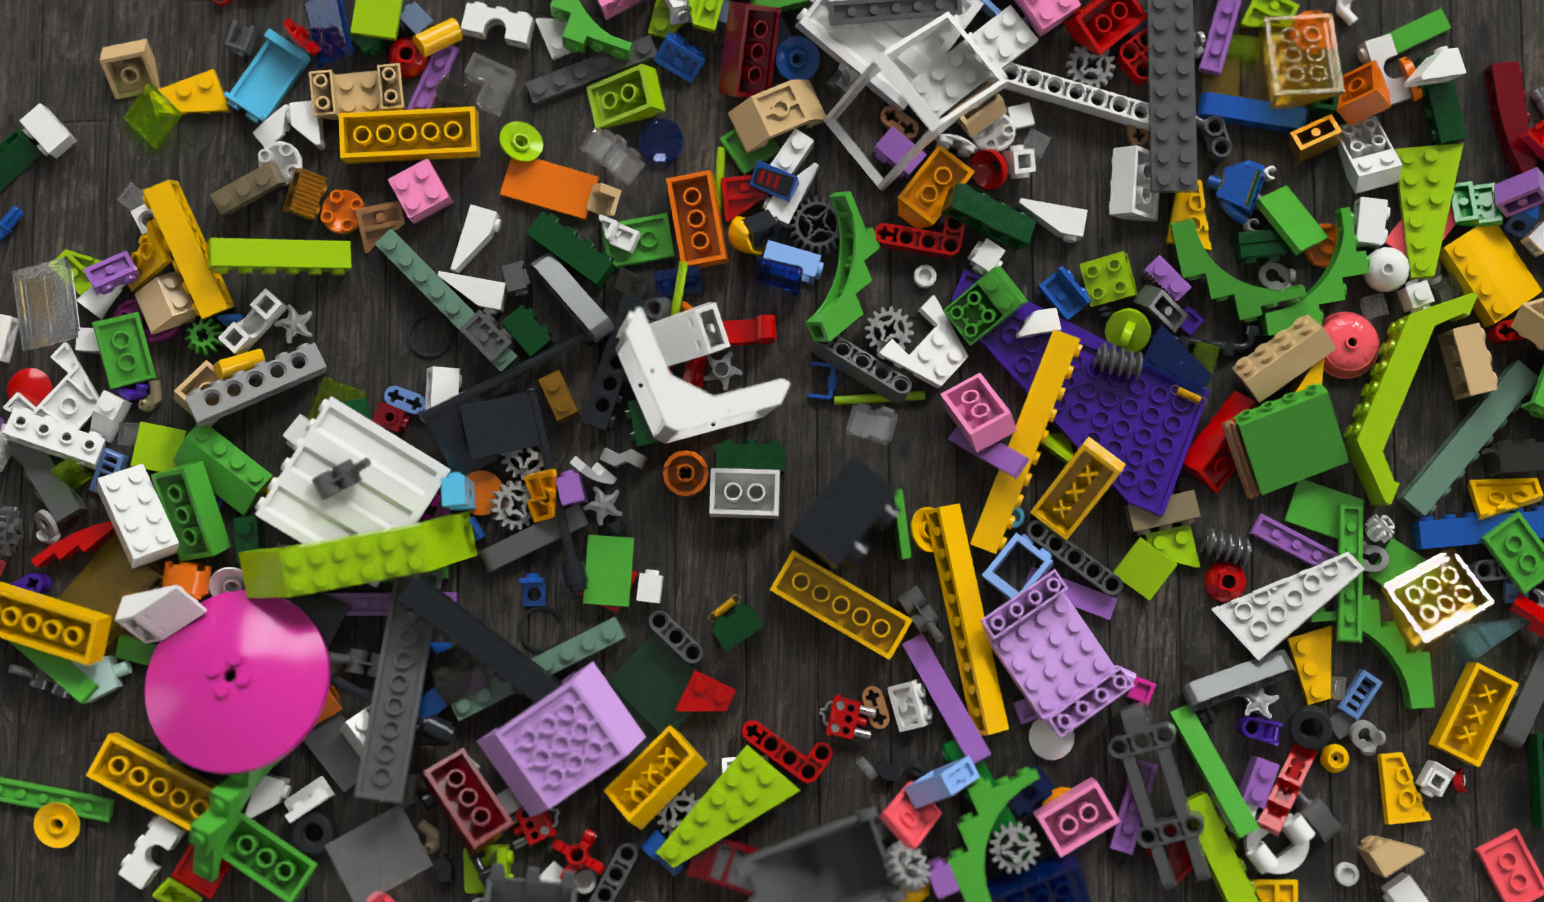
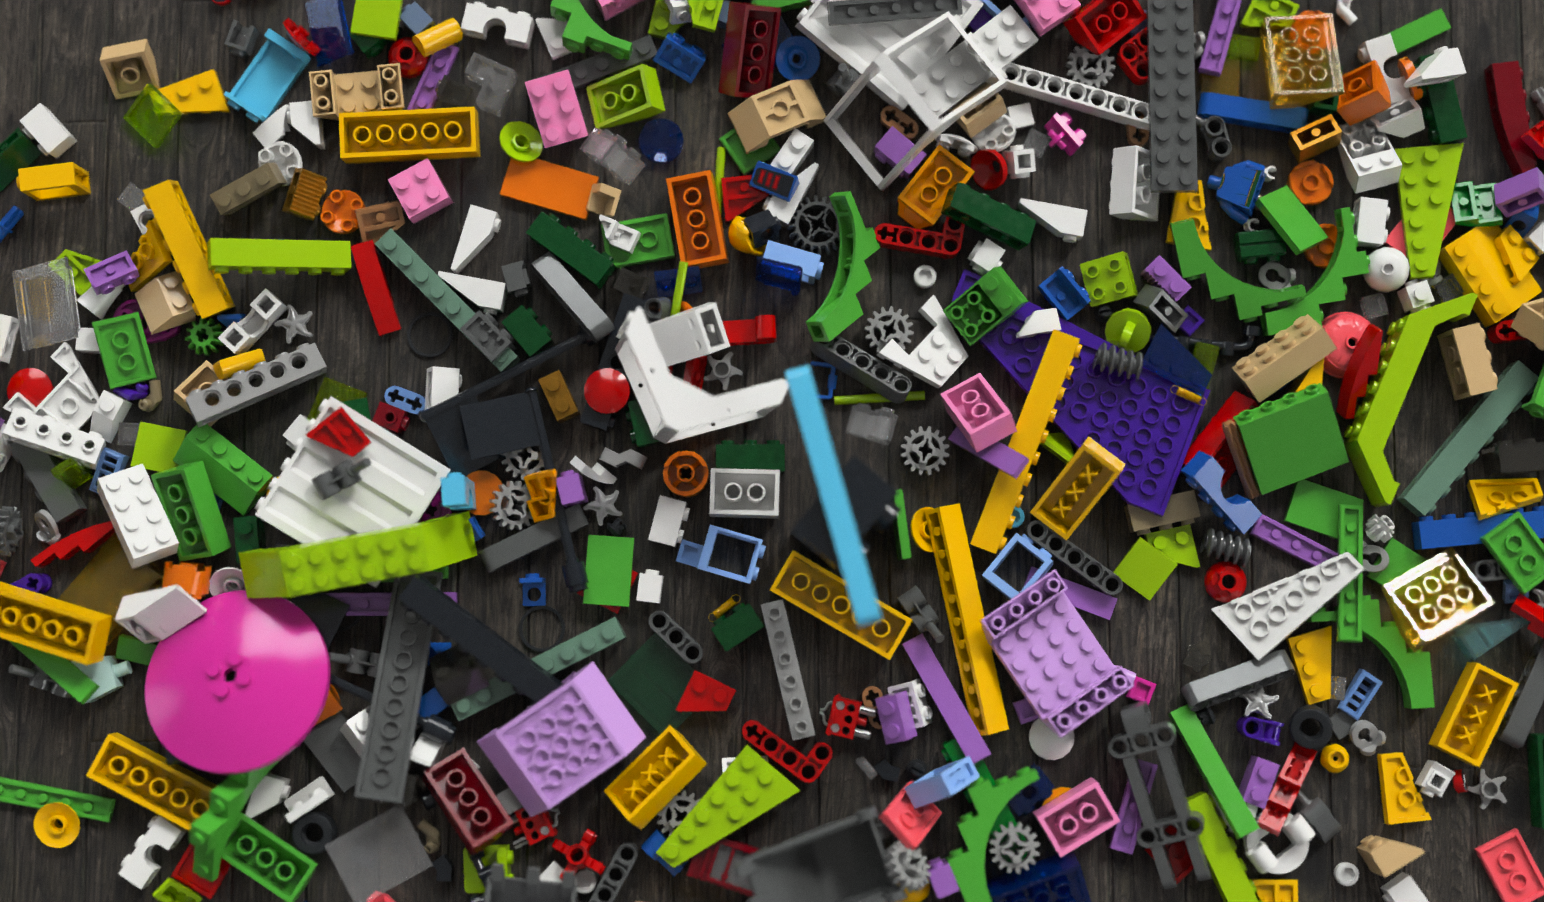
none -> yellow window [16,162,91,201]
none -> red wing [306,406,372,457]
none -> red slope [351,239,401,336]
none -> white slope [410,731,446,767]
none -> bright pink brick [525,70,589,148]
none -> red dish [584,368,630,414]
none -> white brick [648,495,690,547]
none -> medium blue plate [676,539,704,568]
none -> light blue window [697,524,766,584]
none -> light grey brick [761,599,815,740]
none -> medium azure beam [785,365,882,628]
none -> medium lavender brick [875,690,917,744]
none -> light grey gear [900,426,949,476]
none -> dark purple tile [967,8,993,32]
none -> dark pink hips [1044,112,1087,156]
none -> arch [1181,451,1262,534]
none -> orange tile [1287,160,1334,206]
none -> red slope [1336,324,1383,419]
none -> white slope [1370,96,1425,138]
none -> light grey animal [1467,769,1507,809]
none -> yellow wing [1494,225,1539,285]

